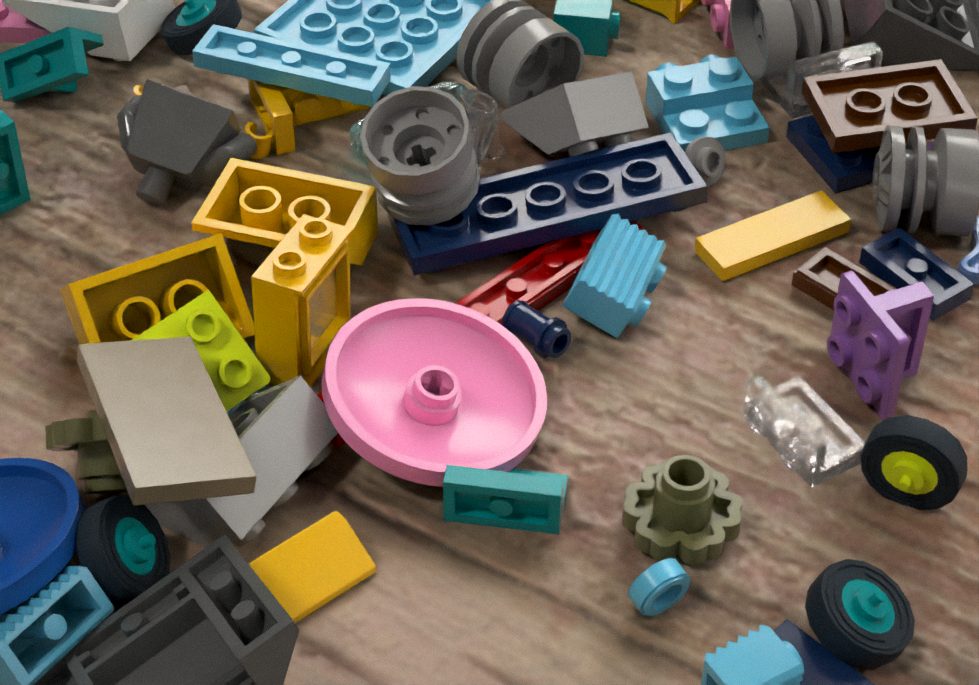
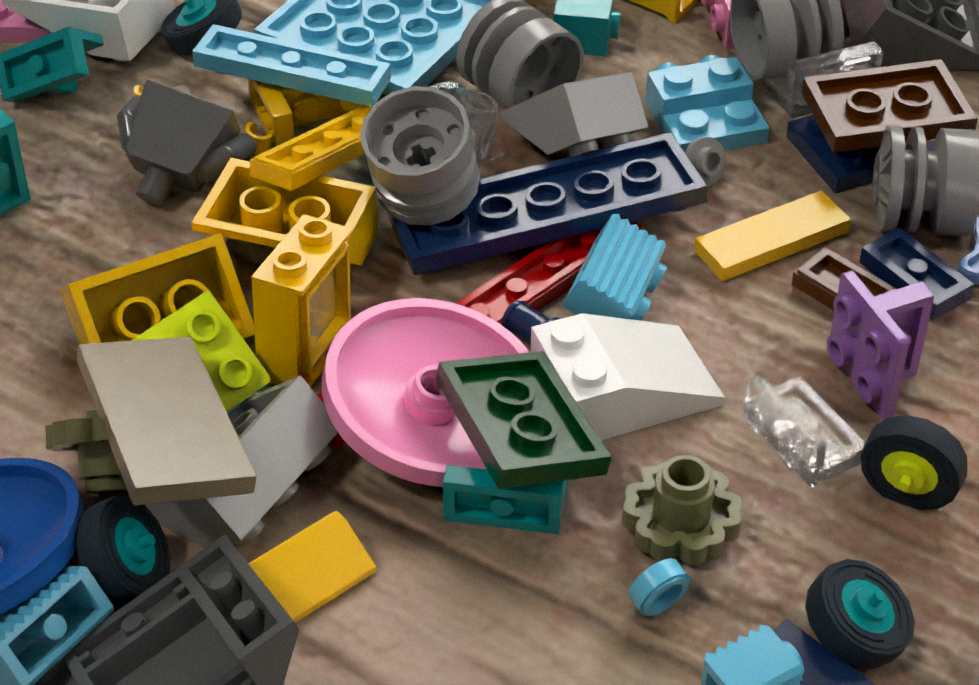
none -> yellow tile [250,105,372,191]
none -> plate [436,351,612,489]
none -> white slope [531,313,725,440]

